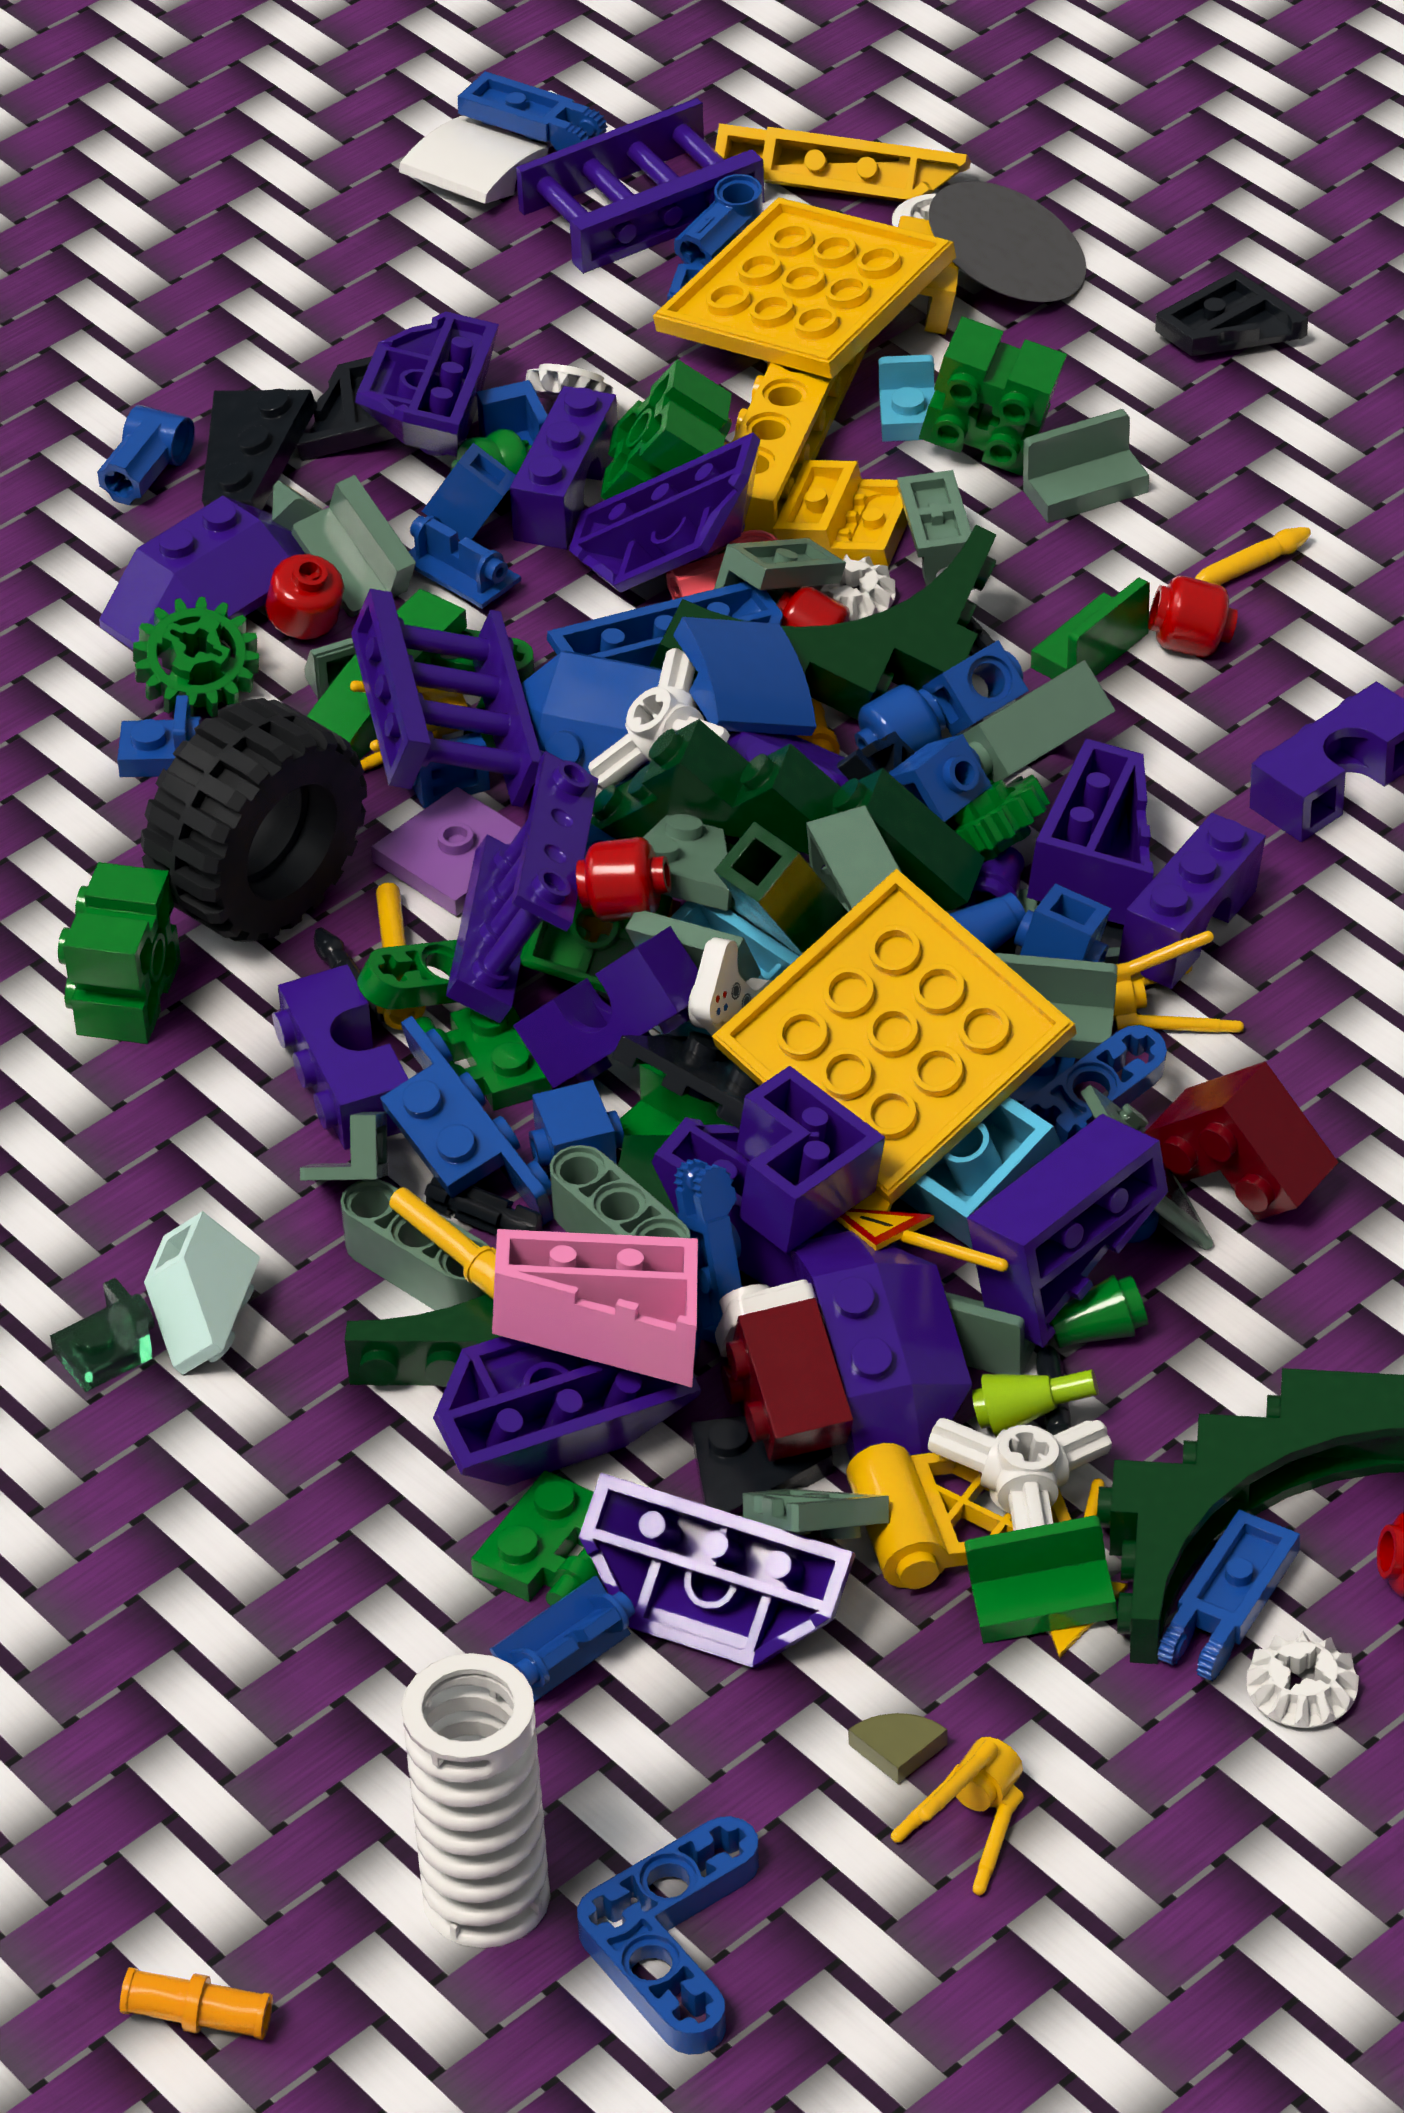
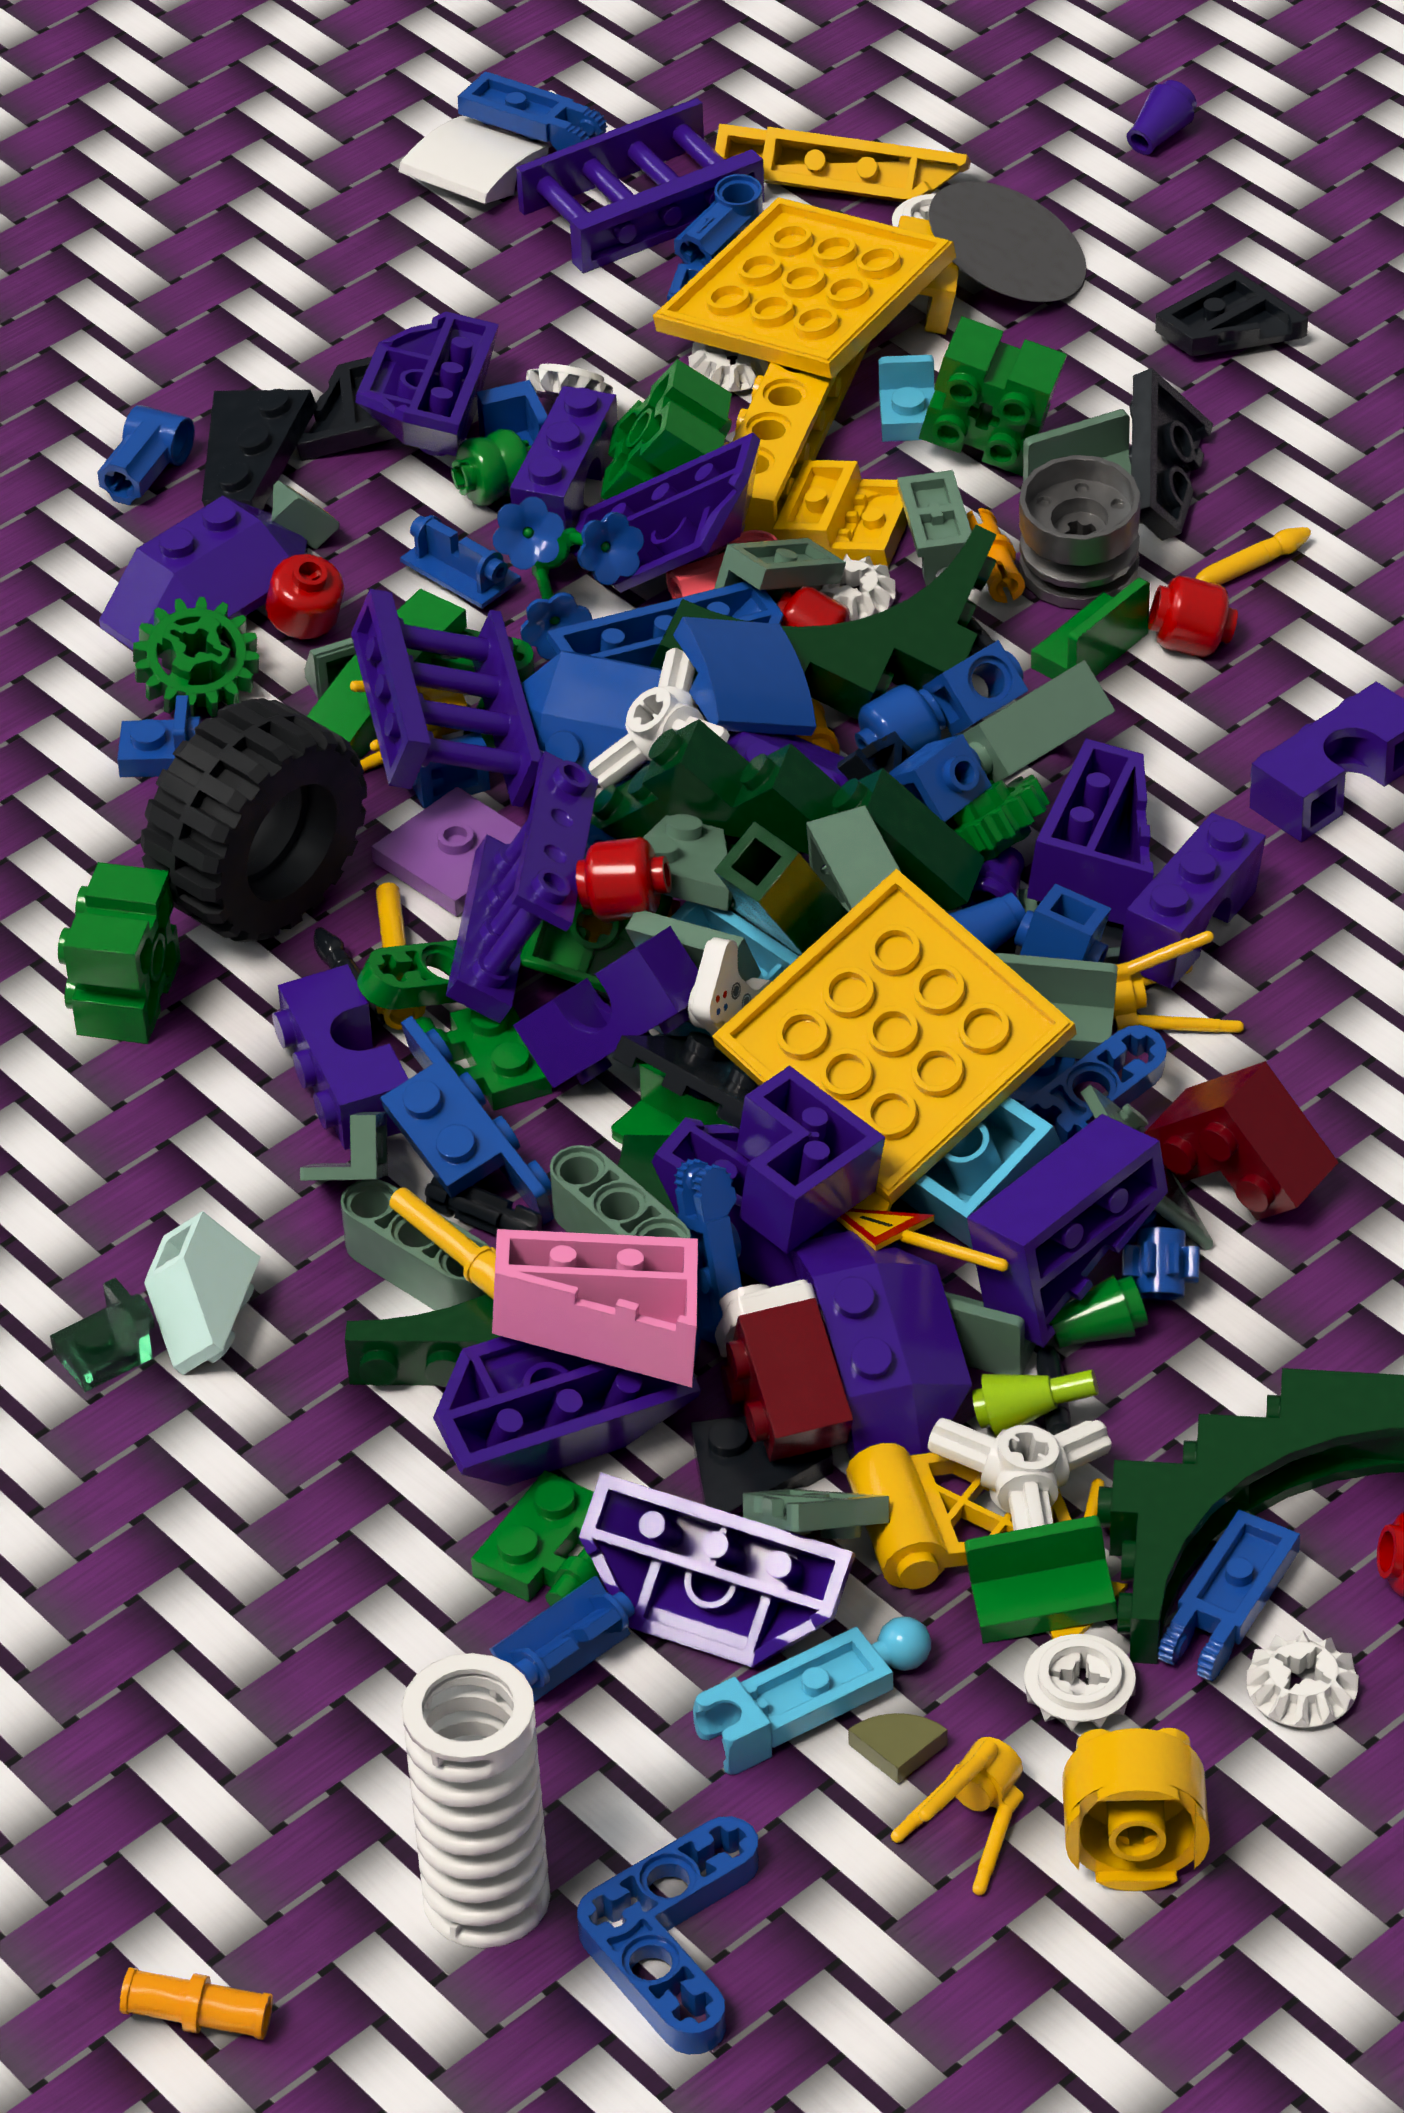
sand green panel [292,475,416,617] -> none
blue brick [422,443,516,541] -> none
blue brick [529,1080,624,1173] -> none
none -> blue plant [492,497,644,660]
none -> white gear [688,342,768,392]
none -> medium azure plate [693,1617,932,1775]
none -> light orange pin [966,508,1025,603]
none -> flat silver wheel [1019,455,1140,609]
none -> white gear [1024,1634,1136,1731]
none -> yellow brick [1062,1728,1210,1891]
none -> blue gear [1122,1227,1200,1300]
none -> dark purple cone [1126,80,1197,155]
none -> black wing [1129,368,1213,541]

